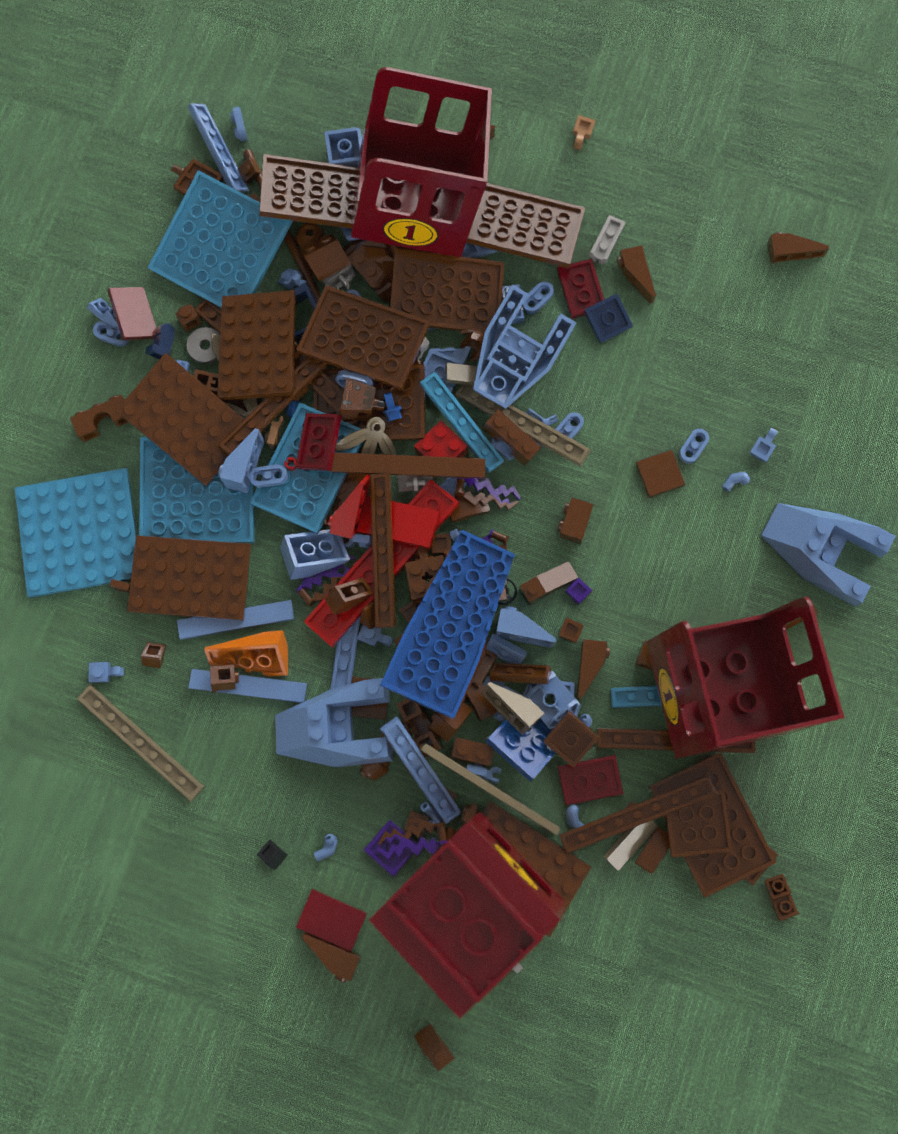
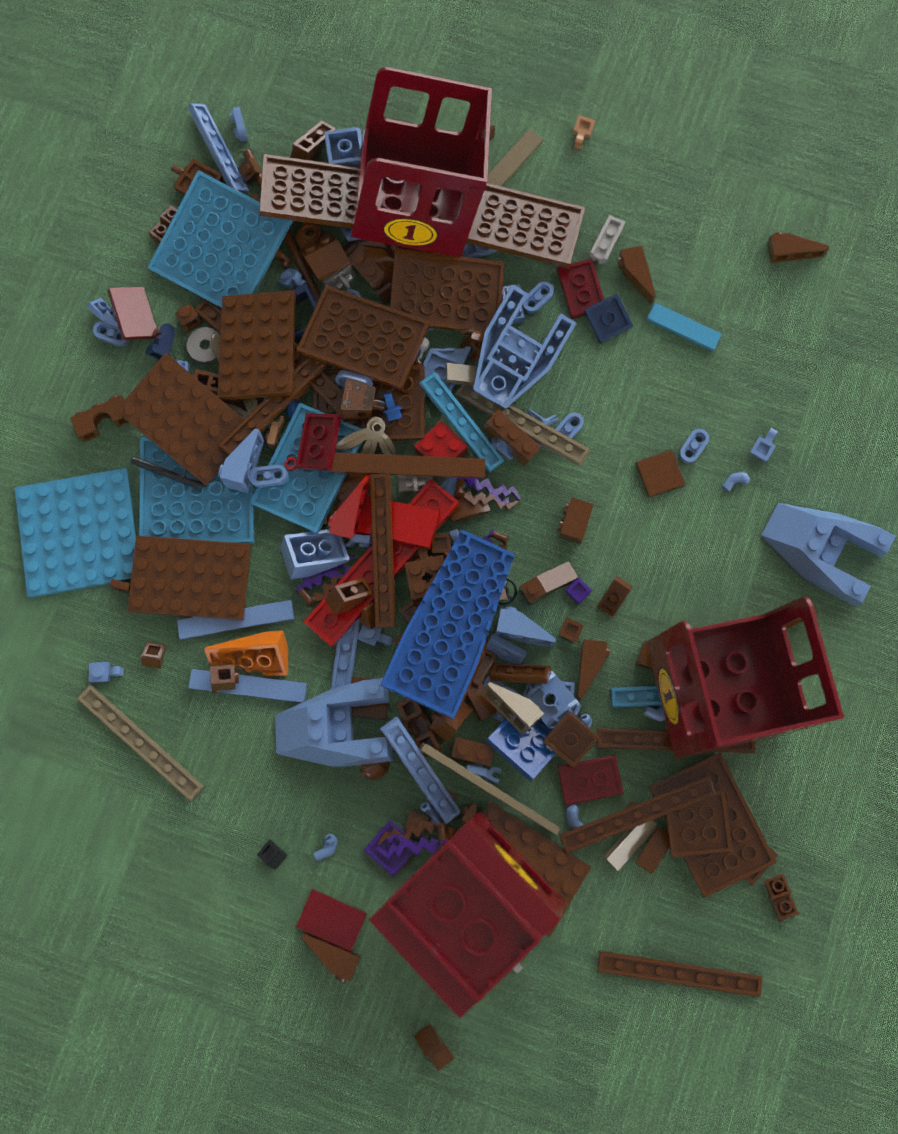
none -> black bar [131,457,203,490]
none -> reddish brown slope [149,205,178,243]
none -> reddish brown arm [274,249,292,269]
none -> reddish brown slope [290,121,336,161]
none -> dark tan tile [487,129,543,187]
none -> reddish brown slope [597,576,633,617]
none -> reddish brown tile [597,950,763,997]
none -> medium blue arm [644,706,665,721]
none -> dark azure tile [647,303,722,352]

